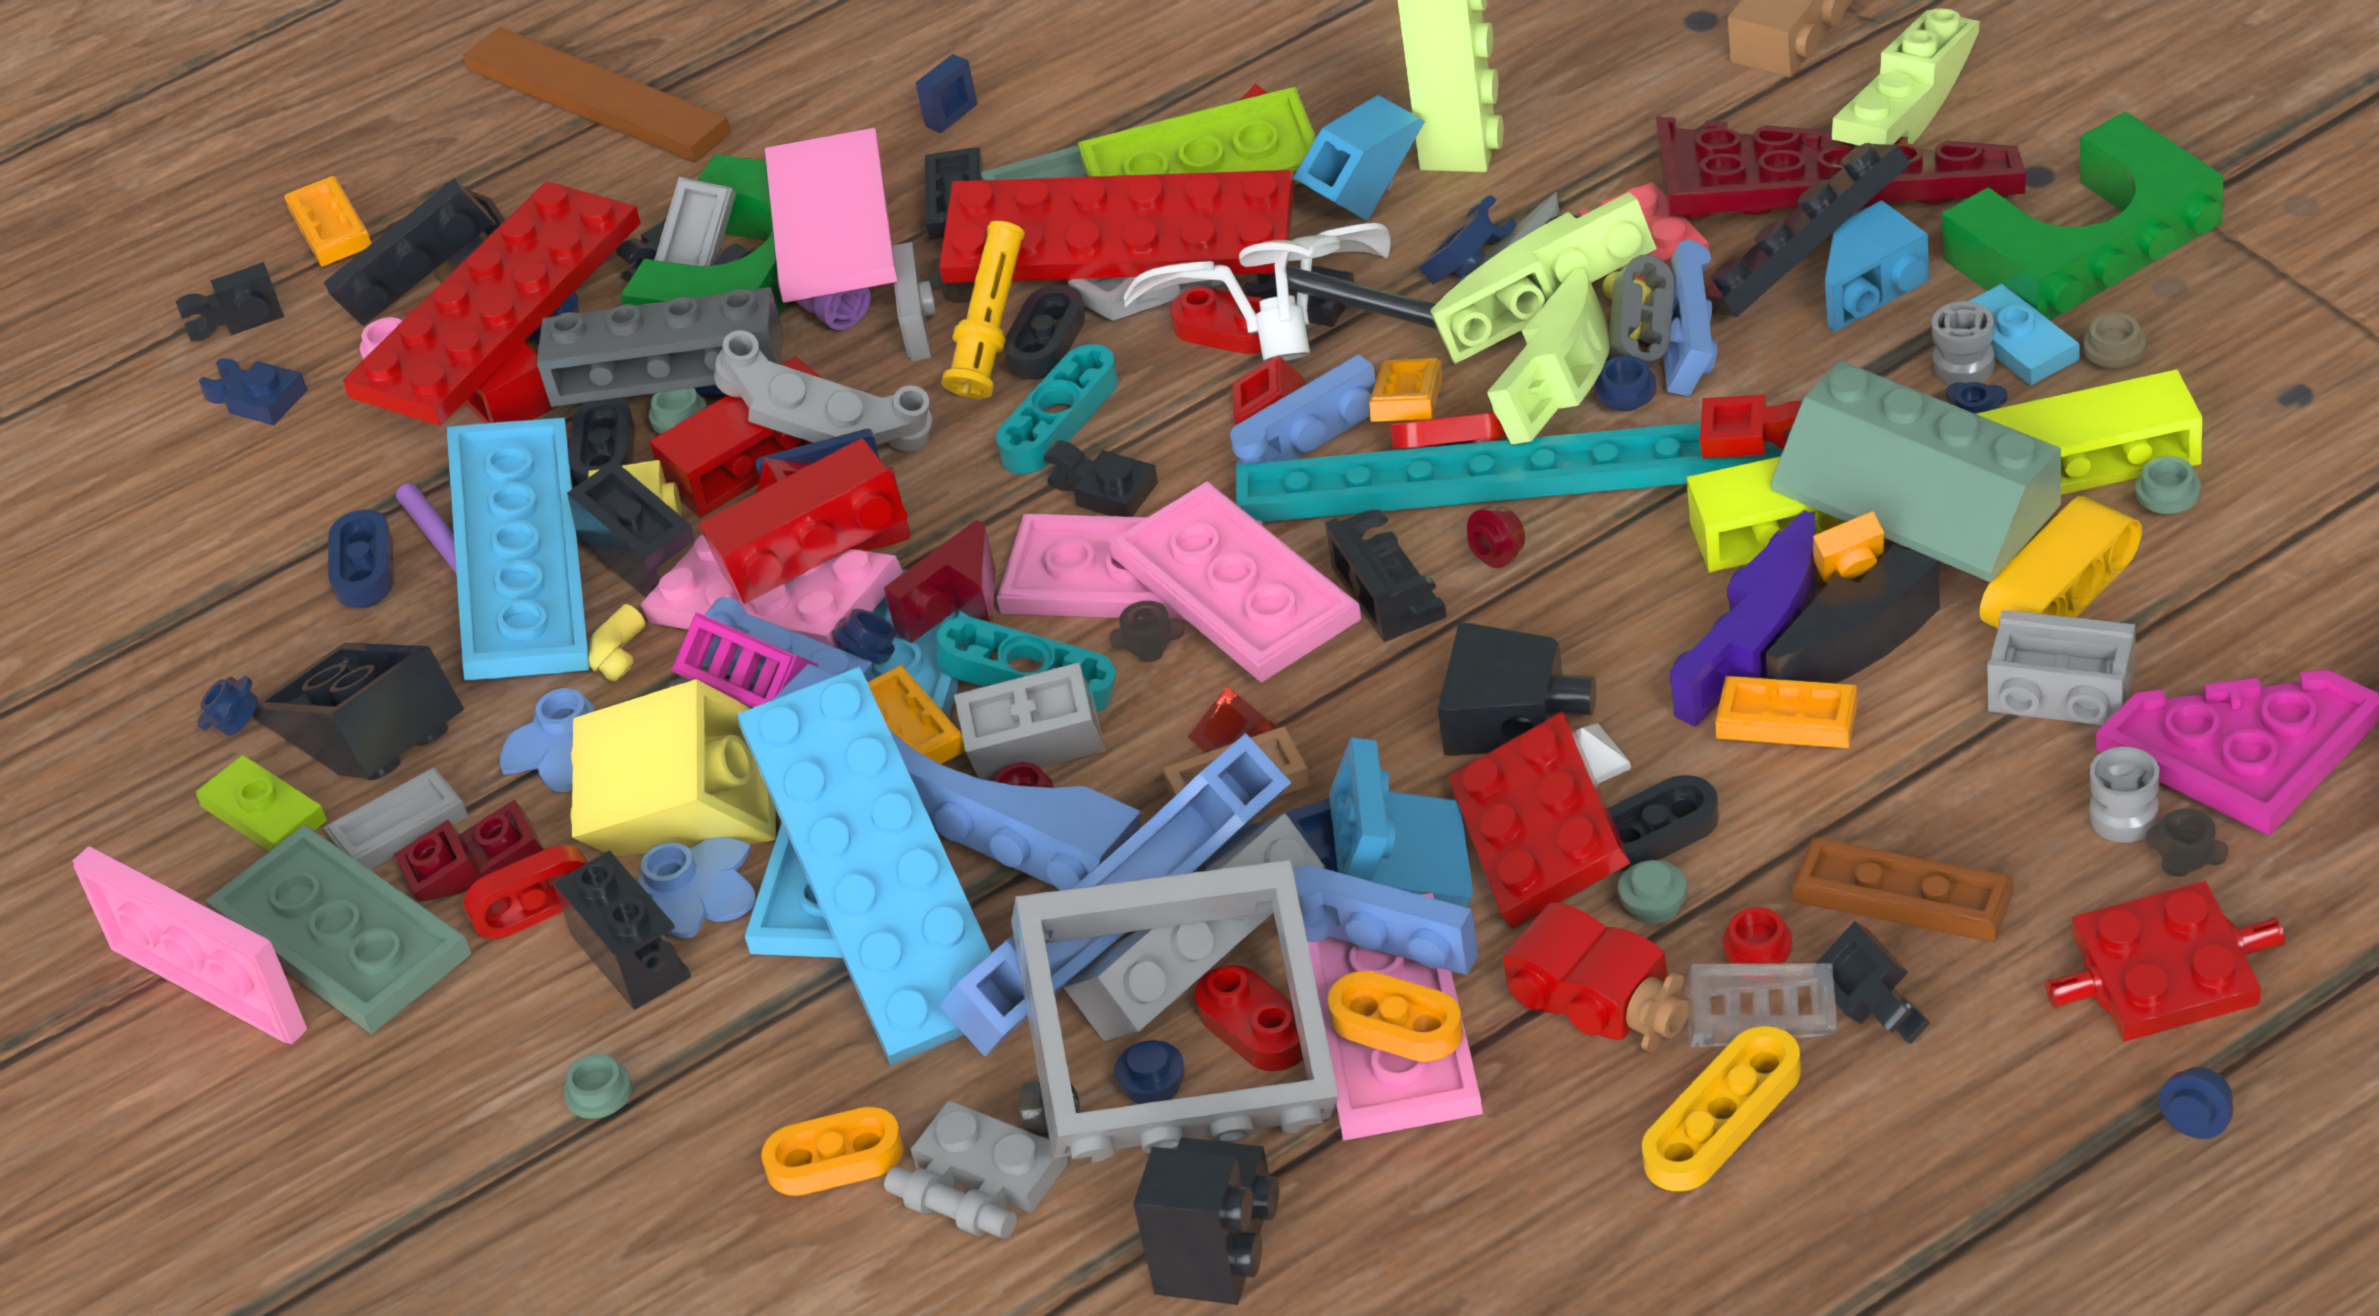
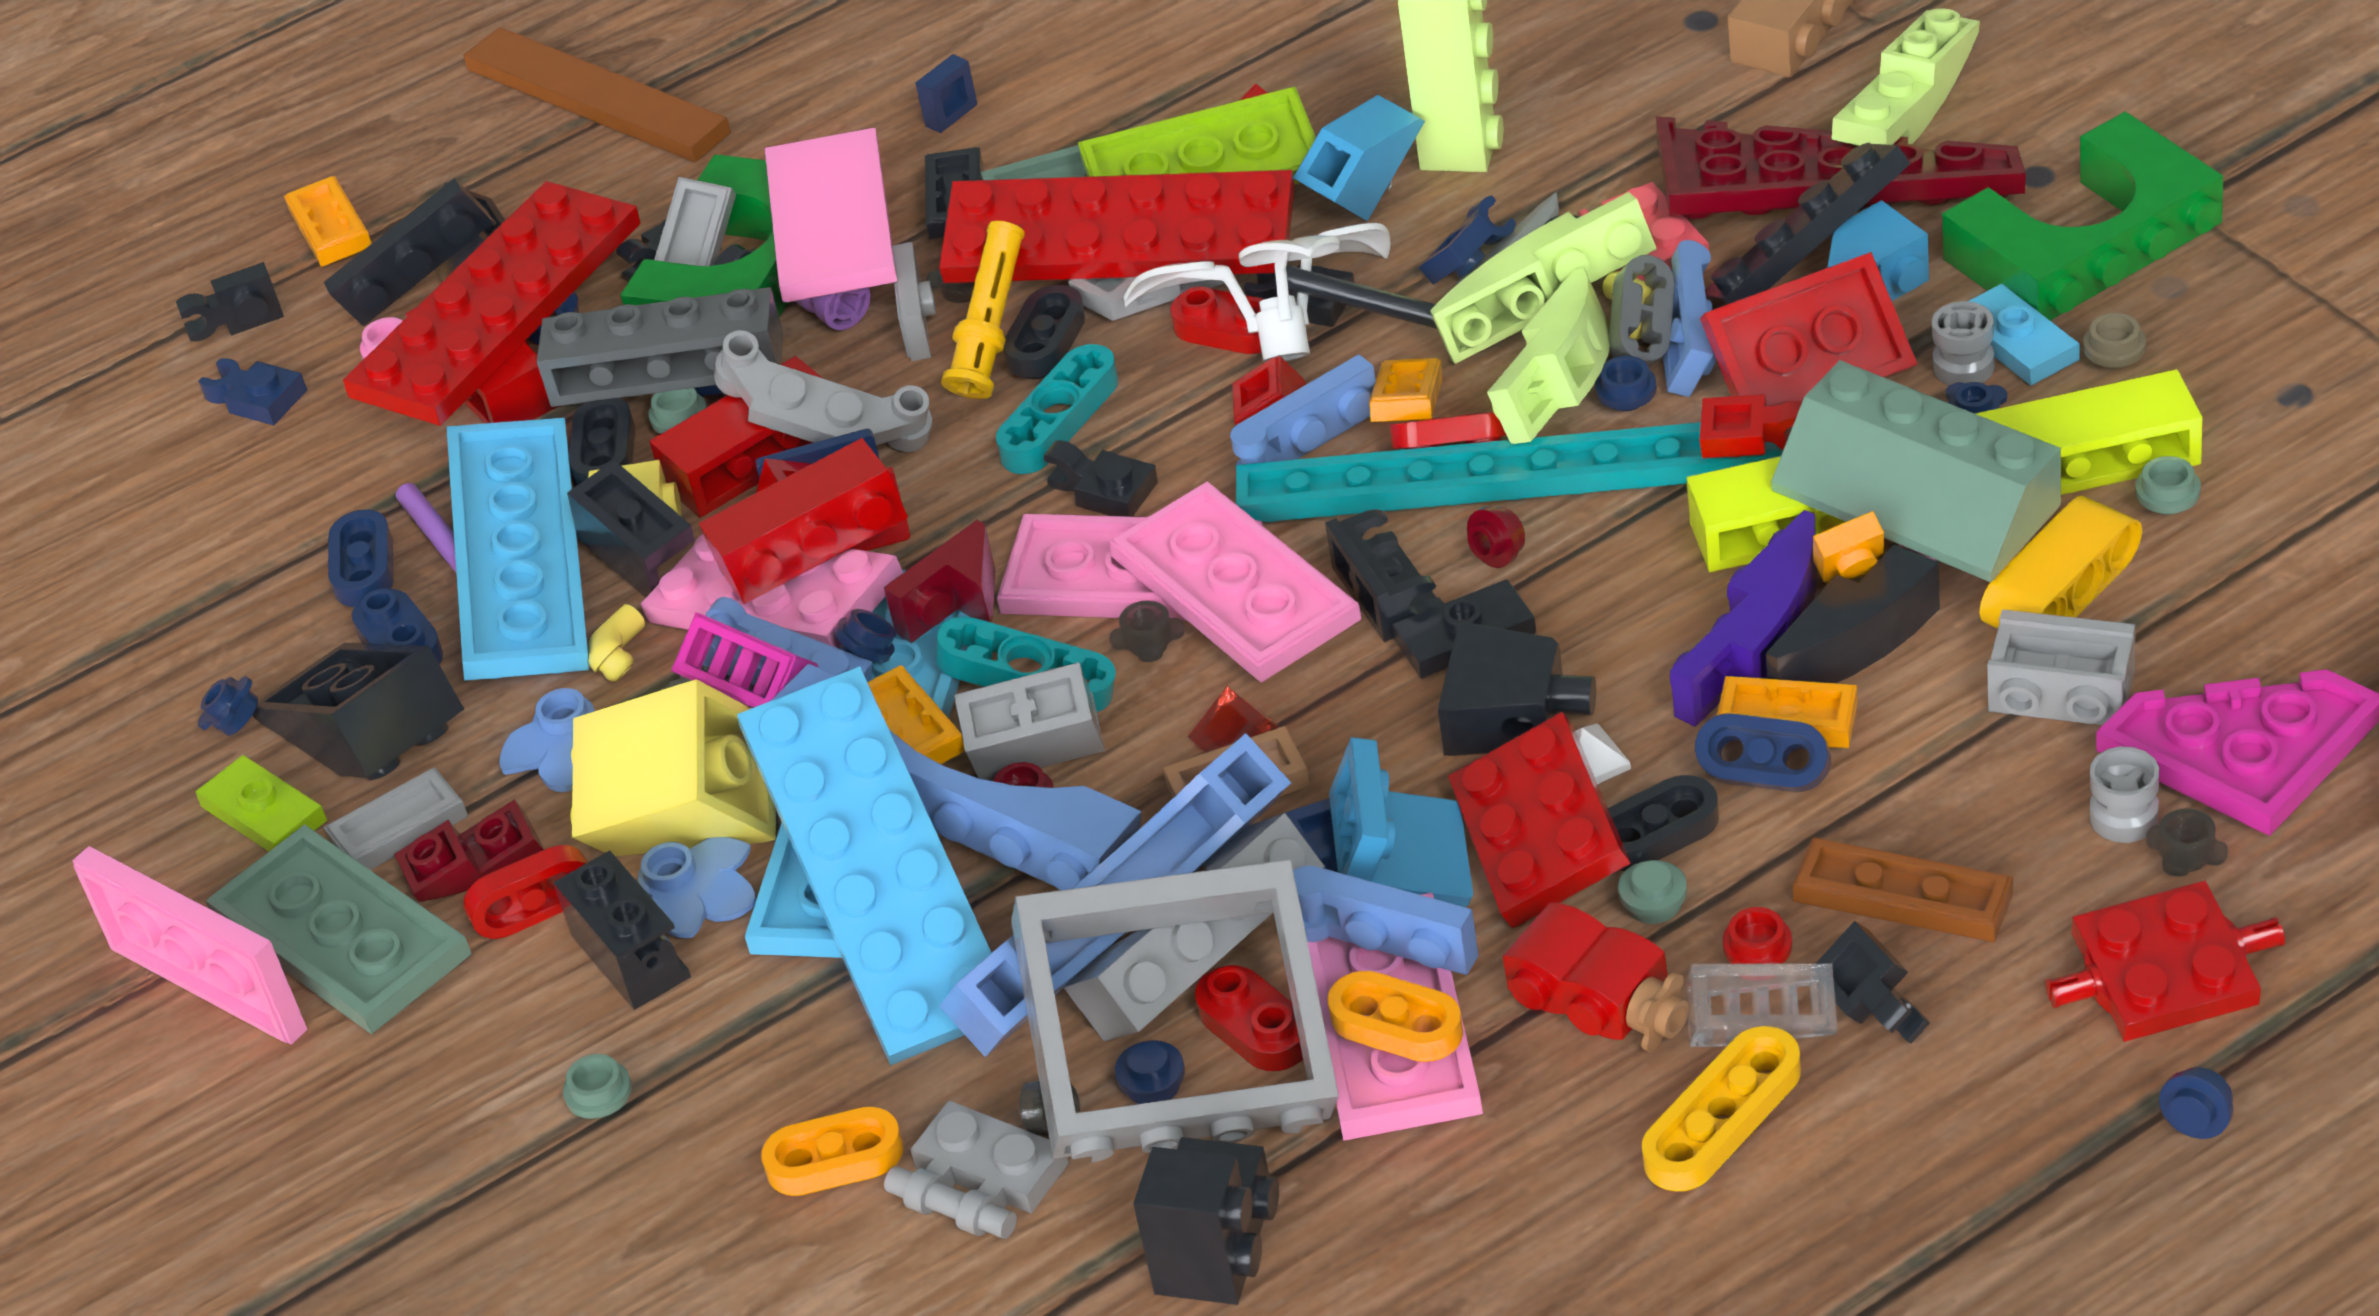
none -> dark blue plate [352,589,443,664]
none -> black plate [1392,579,1536,678]
none -> dark blue plate [1695,713,1831,792]
none -> red plate [1700,252,1918,406]

